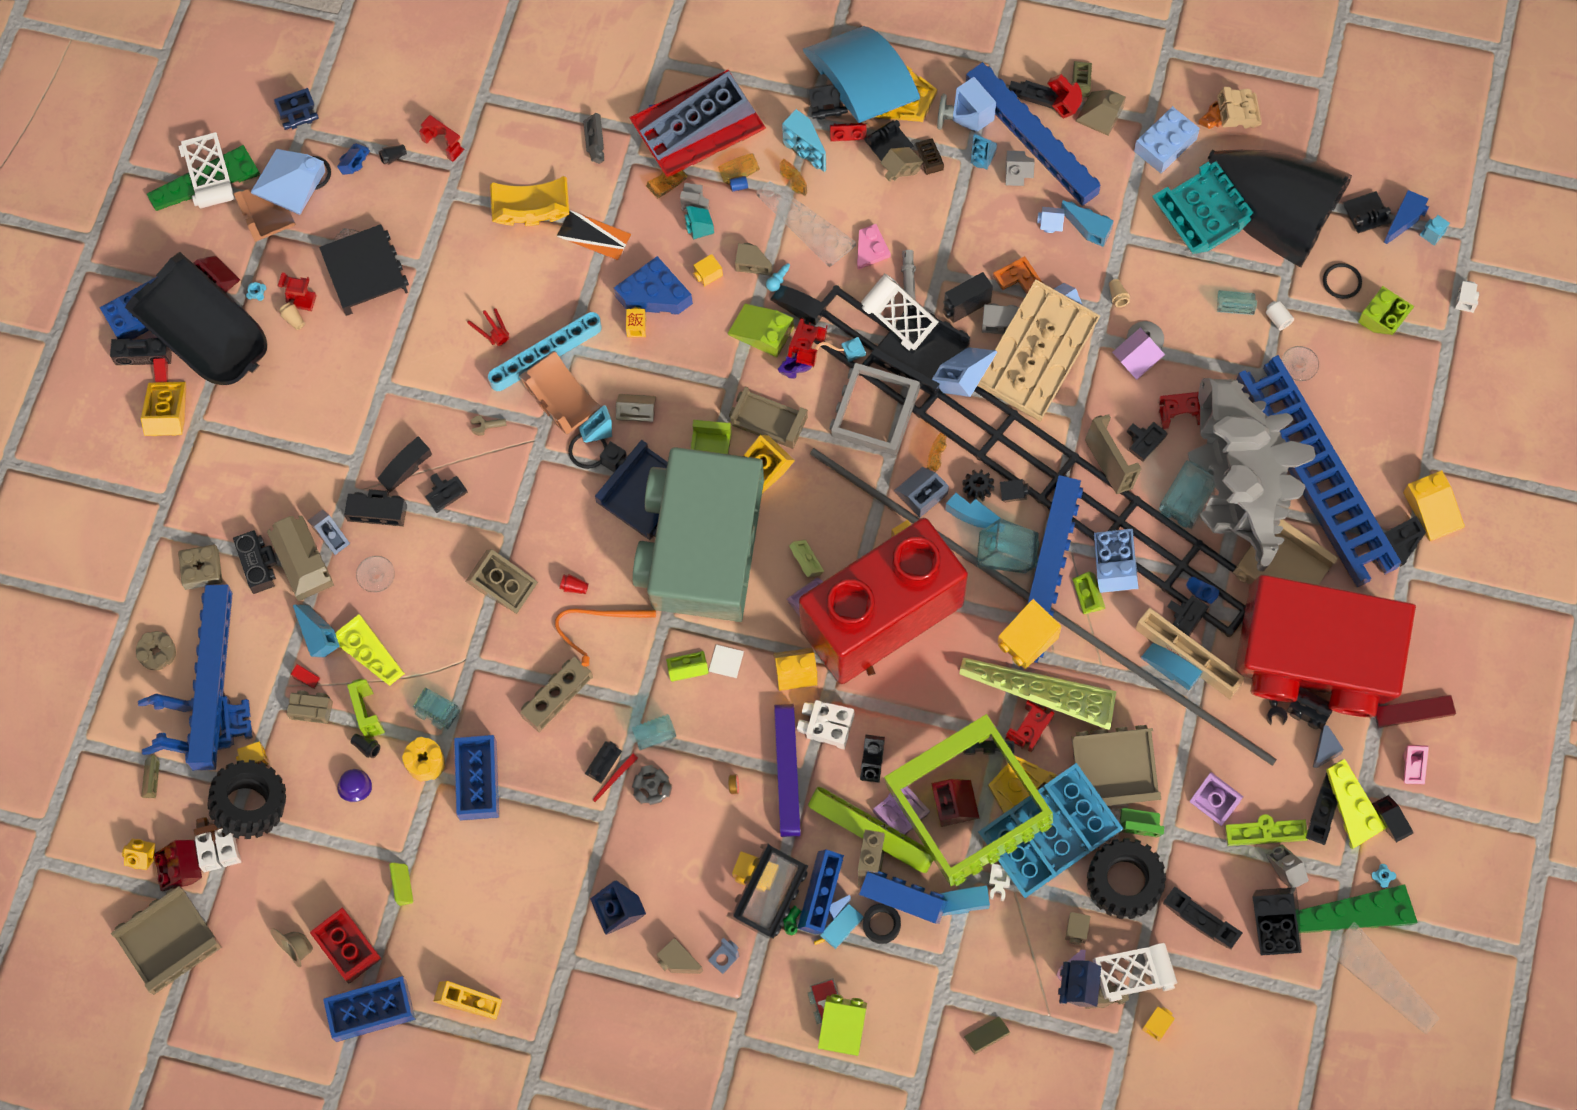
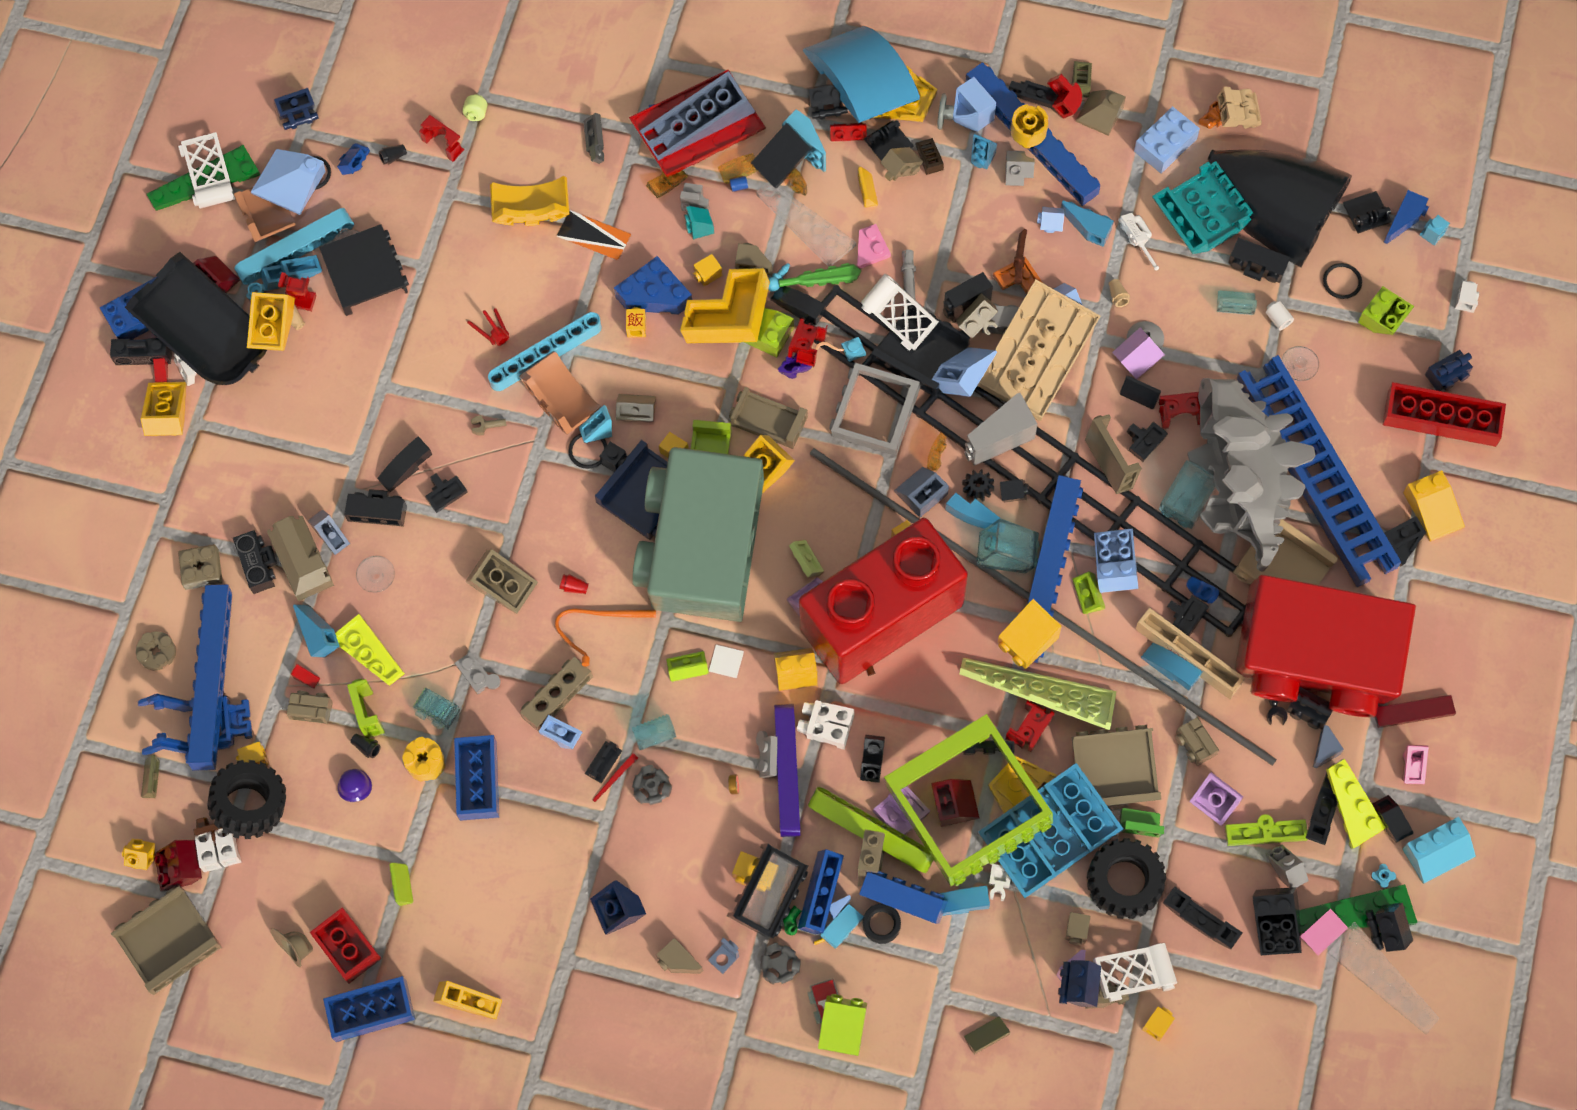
none -> white plate [173,353,196,386]
none -> medium azure beam [234,208,354,285]
none -> yellow slope [247,292,295,351]
none -> dark azure slope [261,255,322,291]
none -> light grey hinge [455,652,501,695]
none -> yellowish green head [462,94,488,121]
none -> light blue slope [539,715,583,749]
none -> yellow brick [659,431,689,458]
none -> yellow piece [680,268,770,343]
none -> black tile [751,123,813,188]
none -> light grey hinge [756,731,777,778]
none -> dark grey piece [760,943,801,985]
none -> bright green sword [778,263,862,287]
none -> yellow slope [858,167,878,208]
none -> brick [956,293,998,339]
none -> light grey slope [964,393,1037,466]
none -> yellow brick [1011,104,1048,149]
none -> copper sword [1014,229,1027,284]
none -> white piece [1118,213,1159,270]
none -> black slope [1120,376,1161,409]
none -> dark tan brick [1175,717,1219,766]
none -> black piece [1228,237,1291,283]
none -> bright pink brick [1300,909,1348,956]
none -> black brick [1365,903,1413,952]
none -> red brick [1383,382,1506,447]
none -> medium azure slope [1402,817,1476,884]
none -> dark blue brick [1425,350,1473,391]

